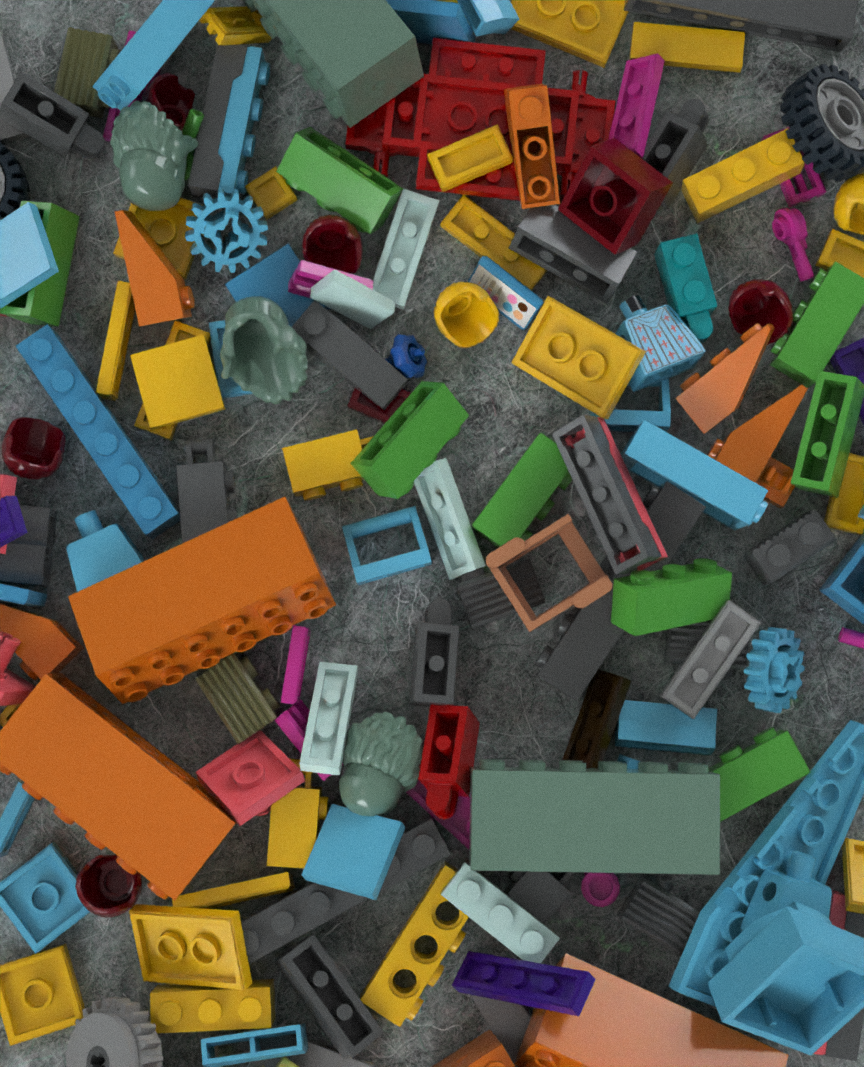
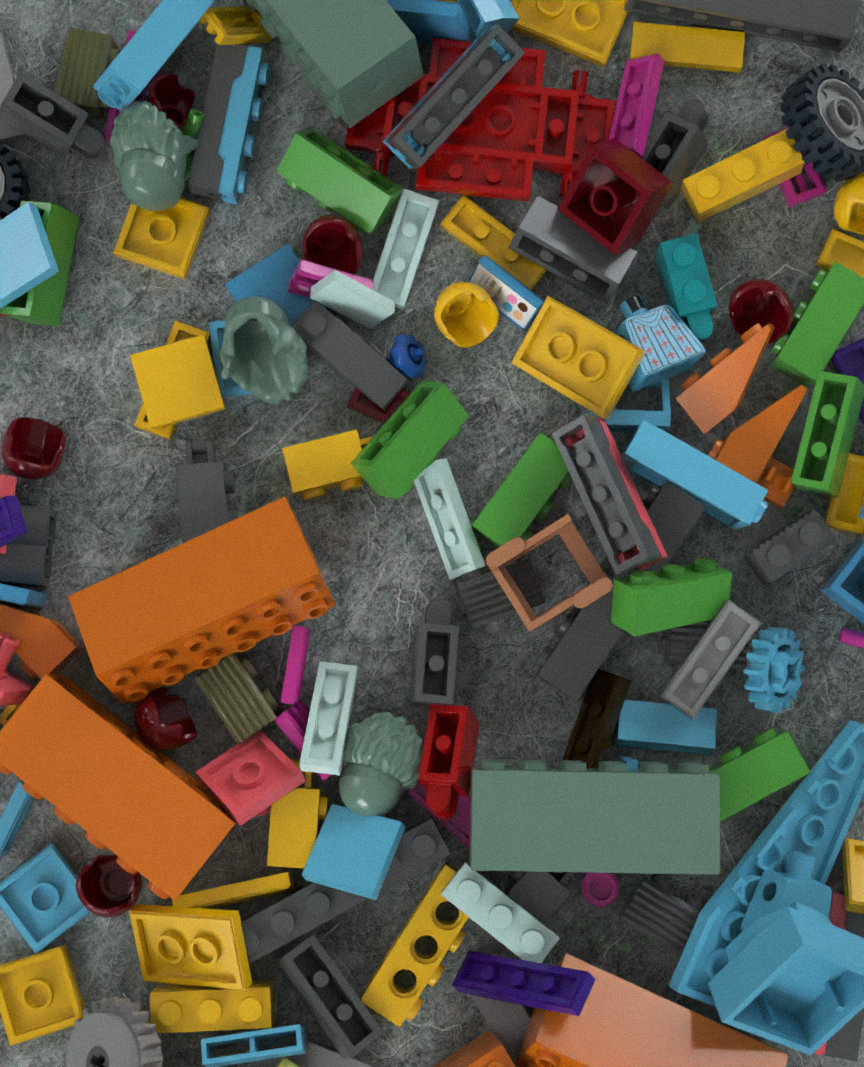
dark azure brick [16,324,180,539] -> none
medium azure torso [66,510,145,592] -> none
yellow tile [96,281,135,401] -> none
orange slope [114,210,195,327] -> none
medium azure gear [185,188,268,273] -> none
yellow tile [244,166,297,220] -> none
medium azure tile [342,506,432,585] -> none
yellow tile [427,124,513,192] -> none
orange slope [504,84,560,209] -> none
dark pink plate [772,208,815,282] -> none
none -> dark red hair [134,687,197,750]
none -> dark grey piece [382,24,525,169]

